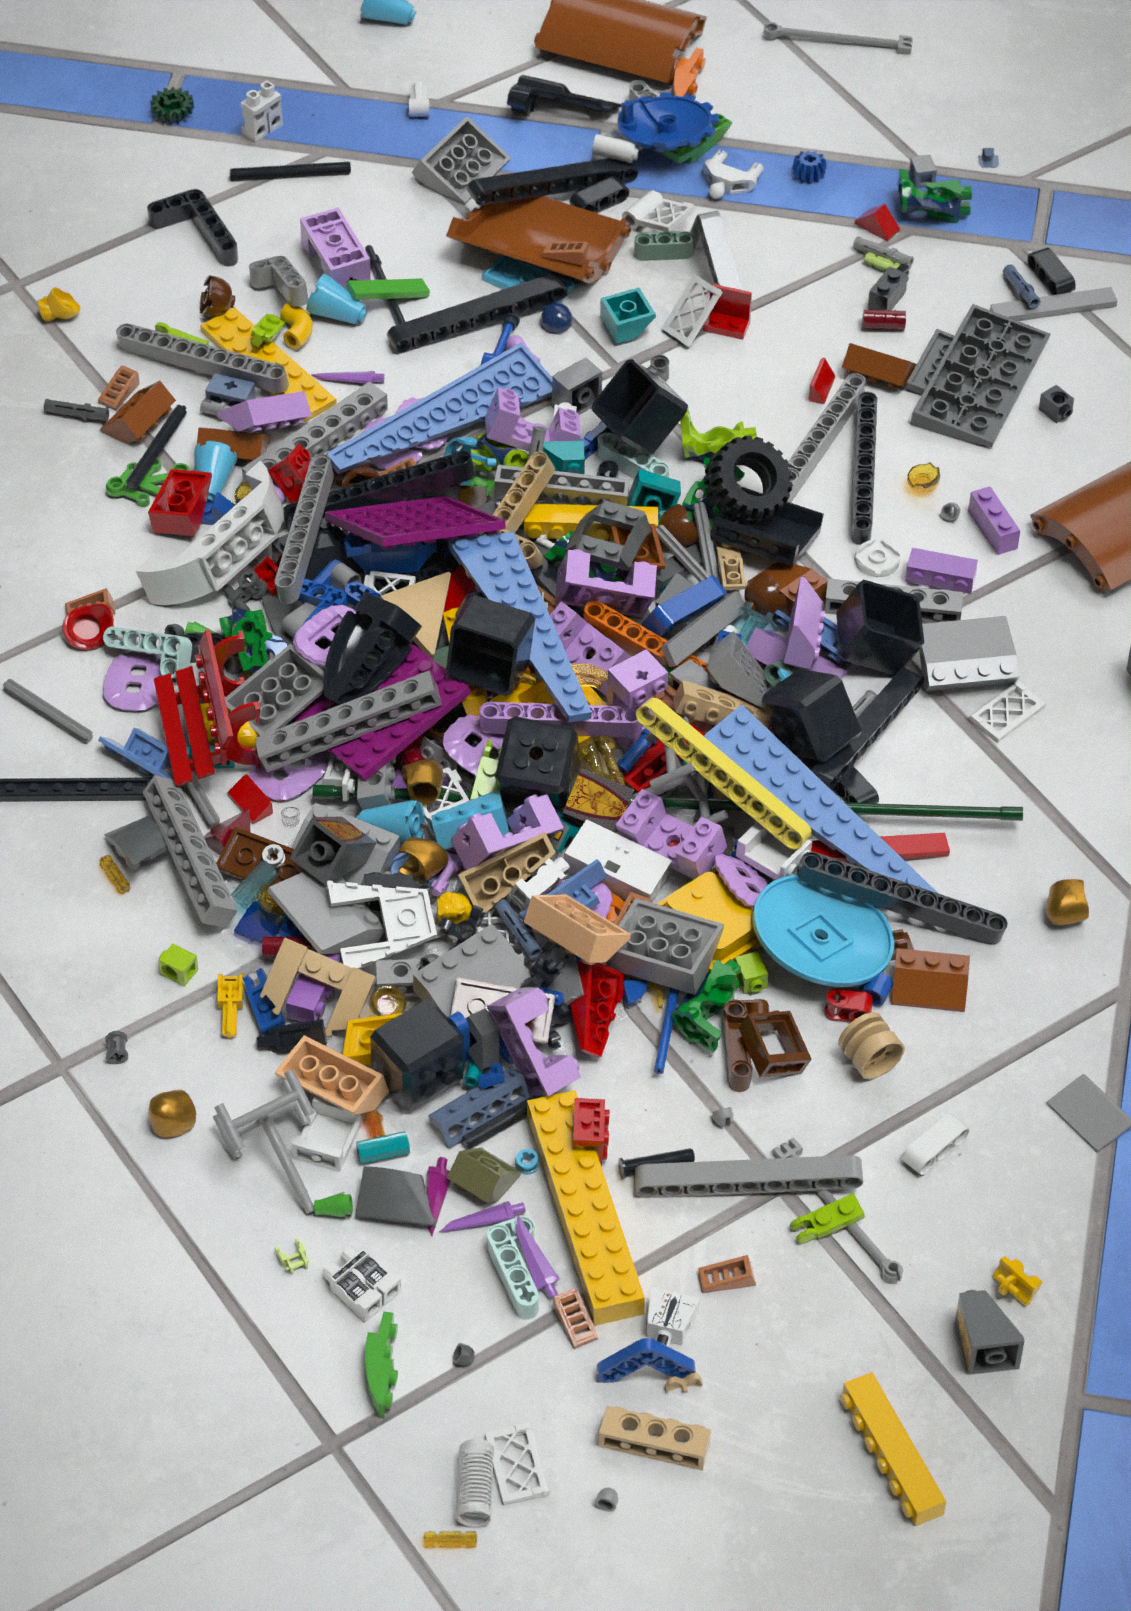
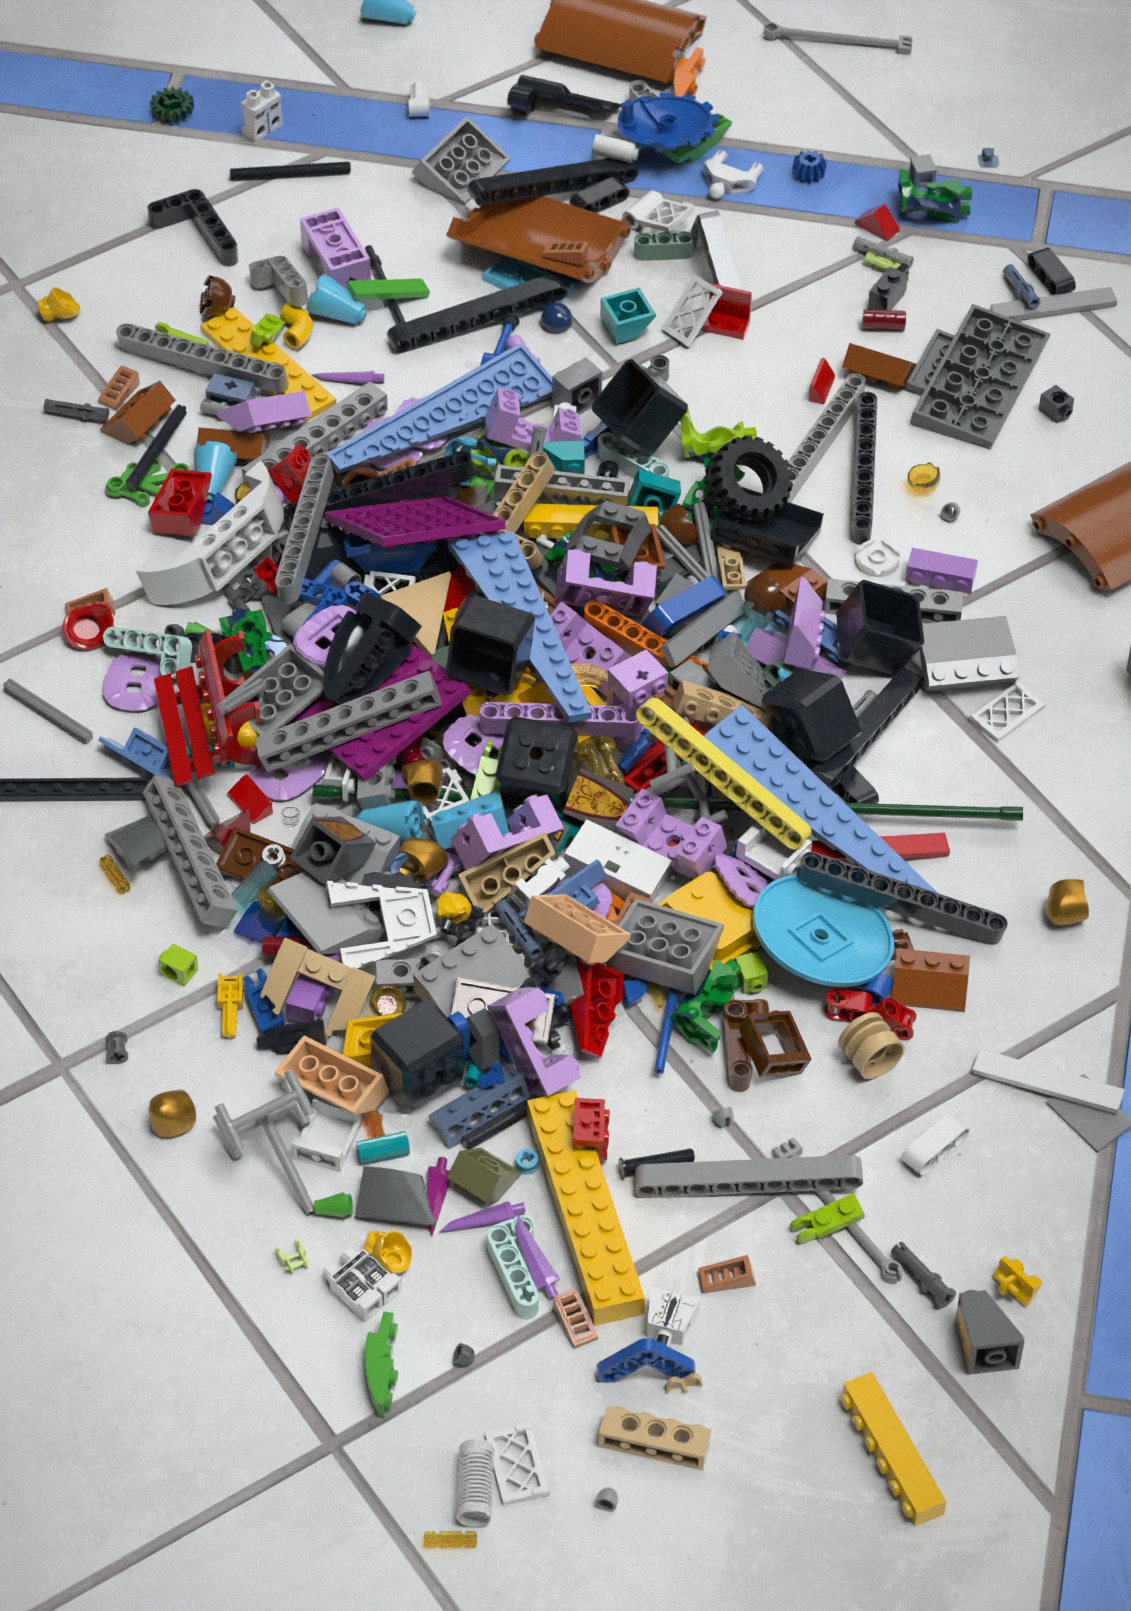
medium lavender brick [968,486,1020,555] -> none
none -> light grey axle [217,679,266,715]
none -> yellow hair [364,1230,412,1274]
none -> red piece [868,997,917,1040]
none -> dark grey pin [891,1242,956,1308]
none -> white tile [973,1049,1125,1114]

